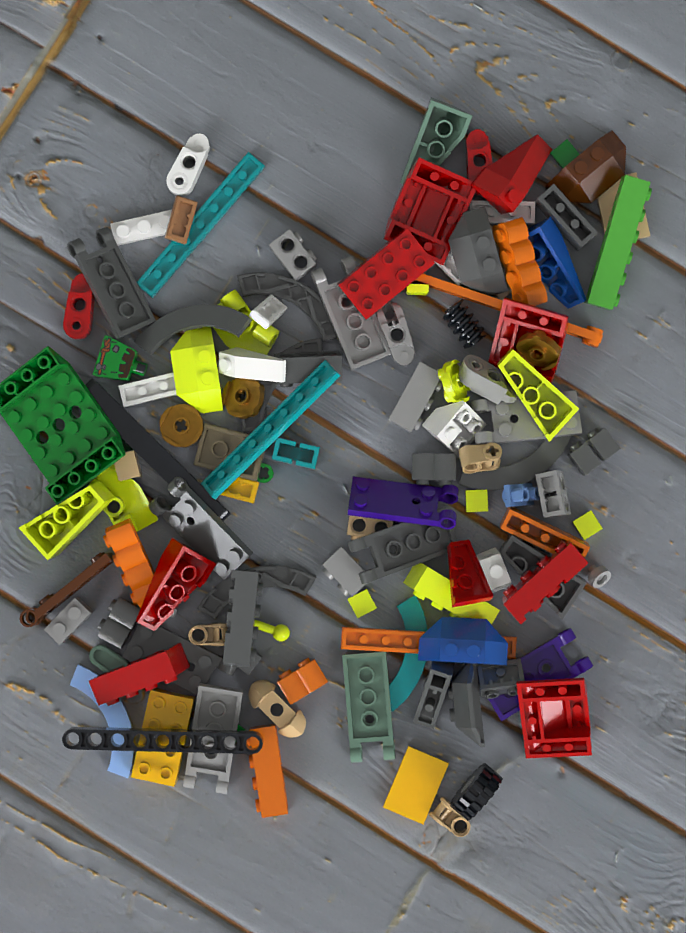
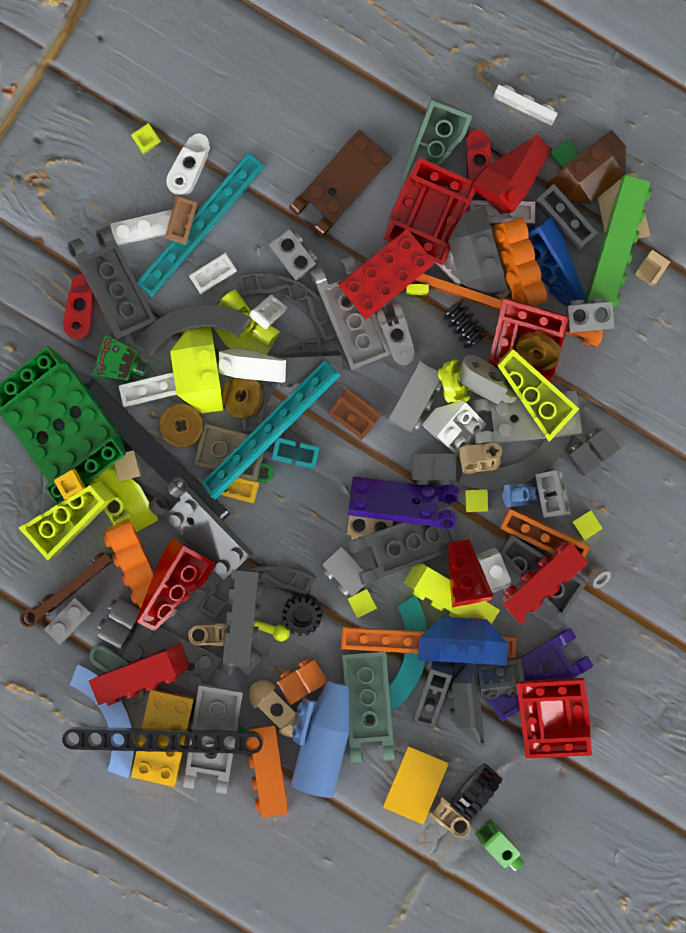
none -> yellow plate [54,469,86,500]
none -> neon yellow tile [131,123,161,154]
none -> white plate [189,252,237,295]
none -> black tyre [282,593,323,636]
none -> reddish brown hinge [289,129,392,237]
none -> medium blue piece [291,680,349,798]
none -> dark orange plate [328,388,381,440]
none -> bright green torso [475,818,524,871]
none -> white plate [493,85,558,126]
none -> light grey brick [565,298,614,332]
none -> tan panel [635,250,670,286]

